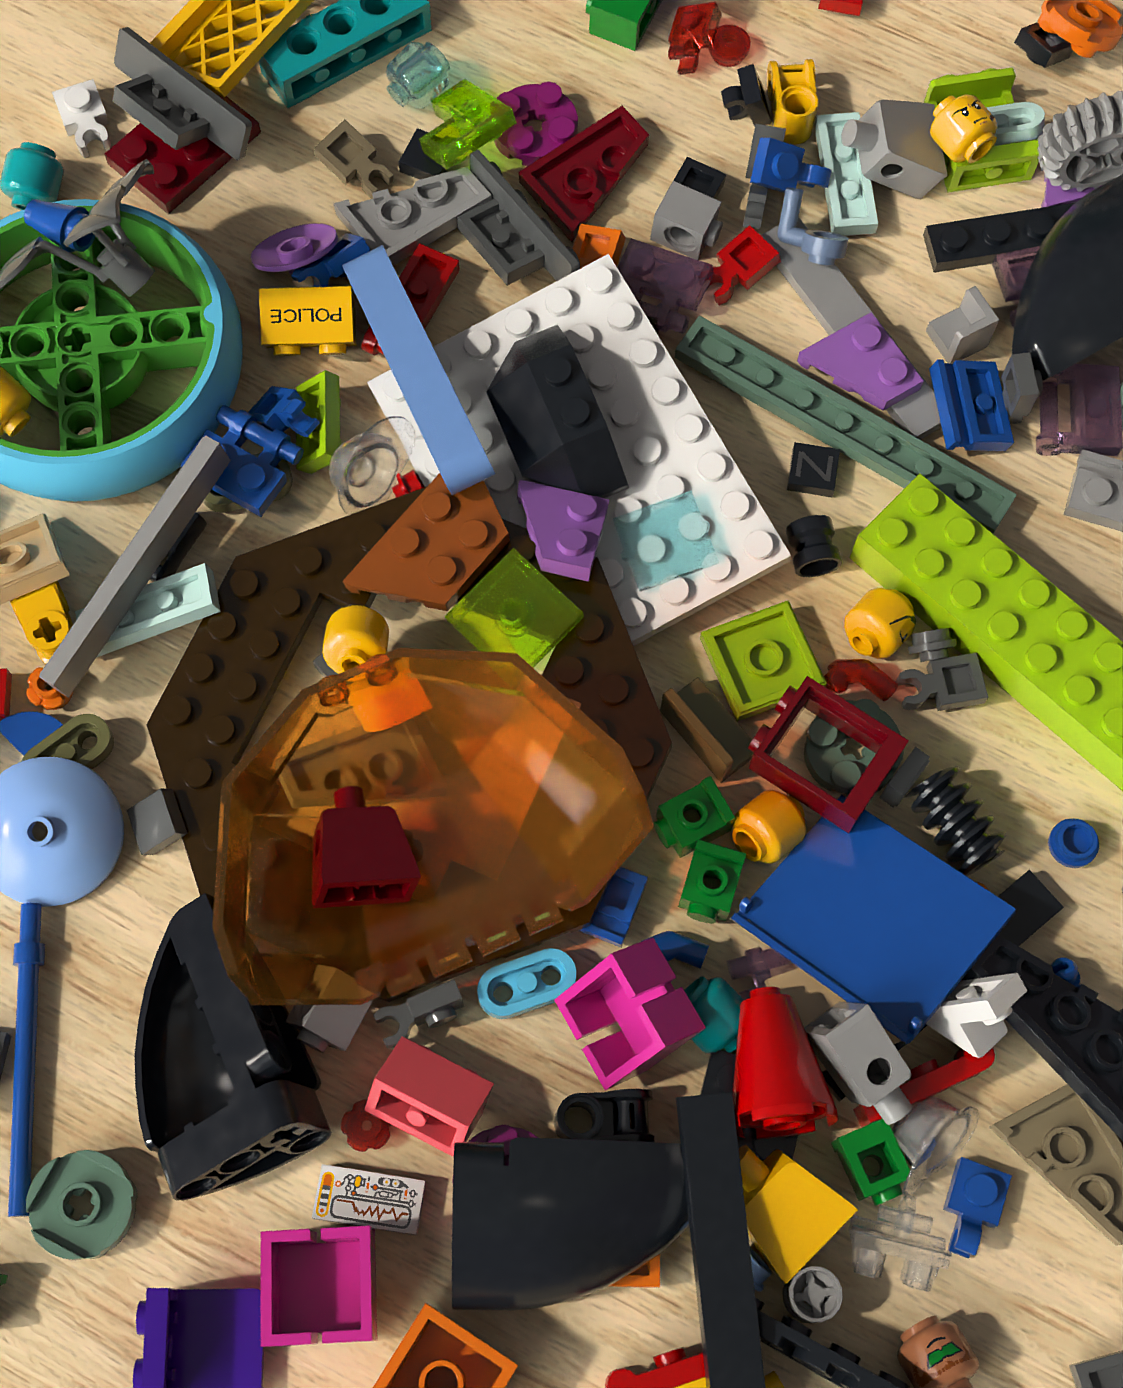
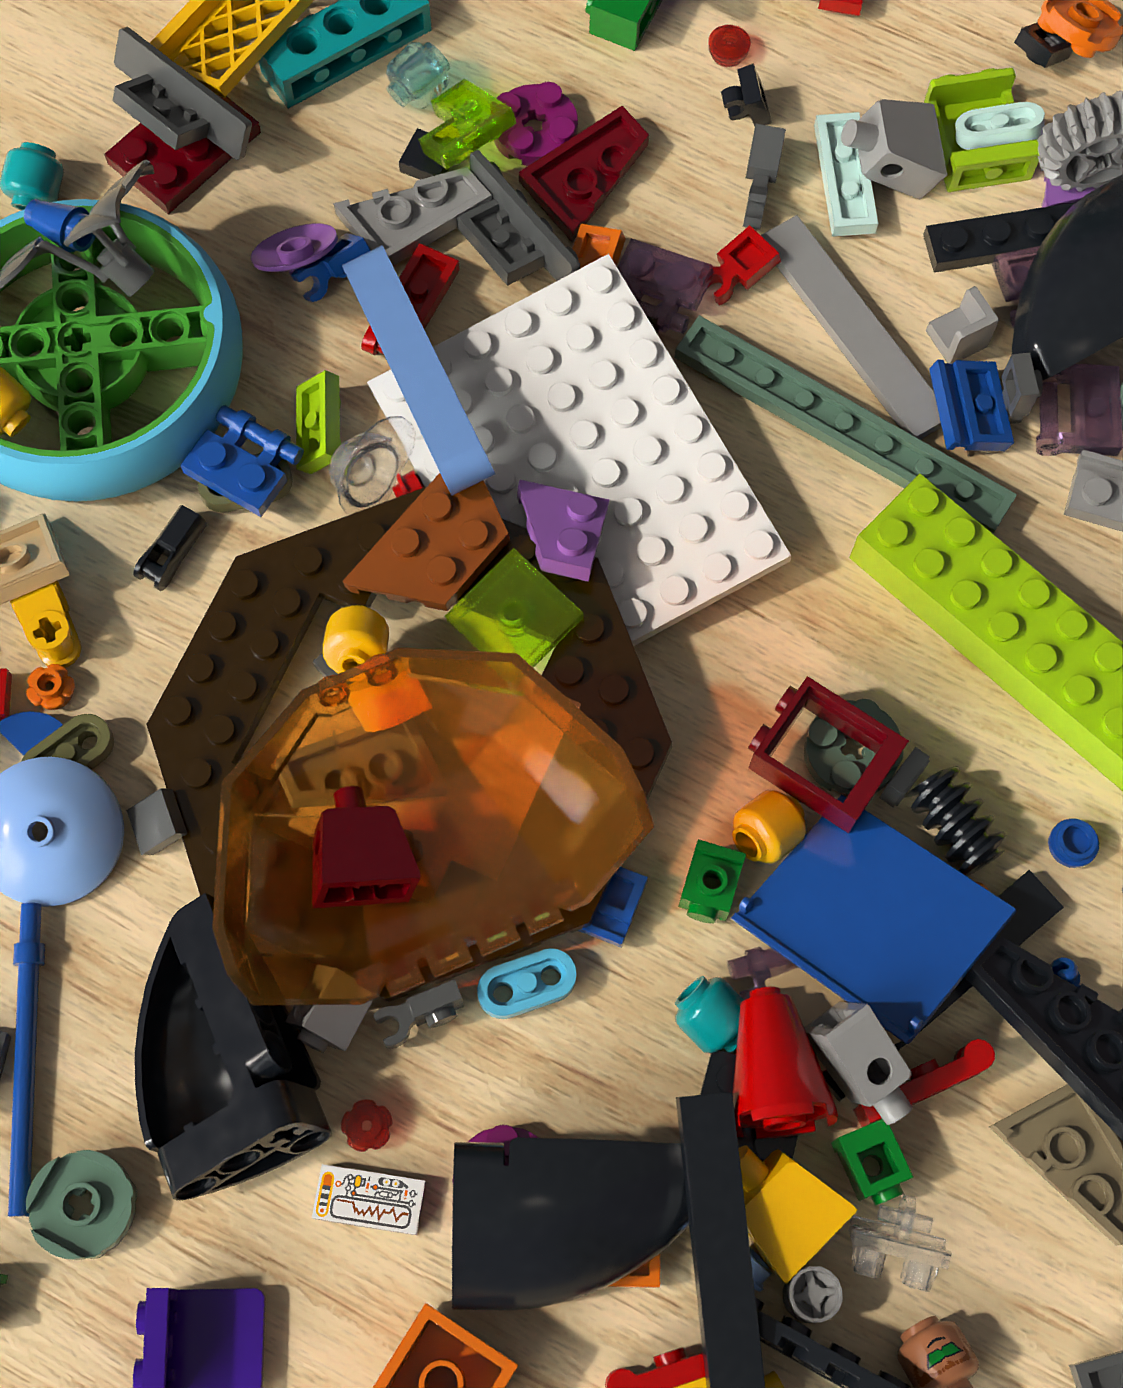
light grey tile [39,435,231,698] -> none
white plate [52,79,112,158] -> none
light aqua plate [75,563,221,658] -> none
blue plate [248,386,320,437] -> none
yellow brick [259,286,357,356] -> none
dark pink piece [260,1226,377,1347] -> none
dark tan plate [314,119,394,199] -> none
coral brick [364,1036,494,1157] -> none
black wedge [486,325,629,498] -> none
dark pink piece [554,937,706,1091] -> none
black piece [554,1089,655,1142] -> none
clear light blue piece [613,491,719,592] -> none
blue arm [641,931,709,969] -> none
light grey brick [650,181,723,261] -> none
green brick [653,776,736,858] -> none
olive panel [660,677,754,783] -> none
clear red plate [668,2,722,75] -> none
black plate [671,157,726,199] -> none
lime plate [700,600,827,722] -> none
blue plate [750,138,832,193] -> none
yellow piece [767,59,818,145] -> none
sand blue plate [777,187,849,265] -> none
black wheel [786,515,842,577] -> none
black tile [787,442,840,497] -> none
medium lavender wing [797,312,924,411] -> none
clear red arm [824,659,898,702] -> none
yellow head [844,588,916,659] -> none
clear piece [892,1096,979,1197] -> none
dark grey plate [896,653,988,711] -> none
dark grey plate [908,628,957,662] -> none
white slope [926,973,1027,1058] -> none
yellow head [930,94,998,163] -> none
blue plate [943,1157,1012,1259] -> none

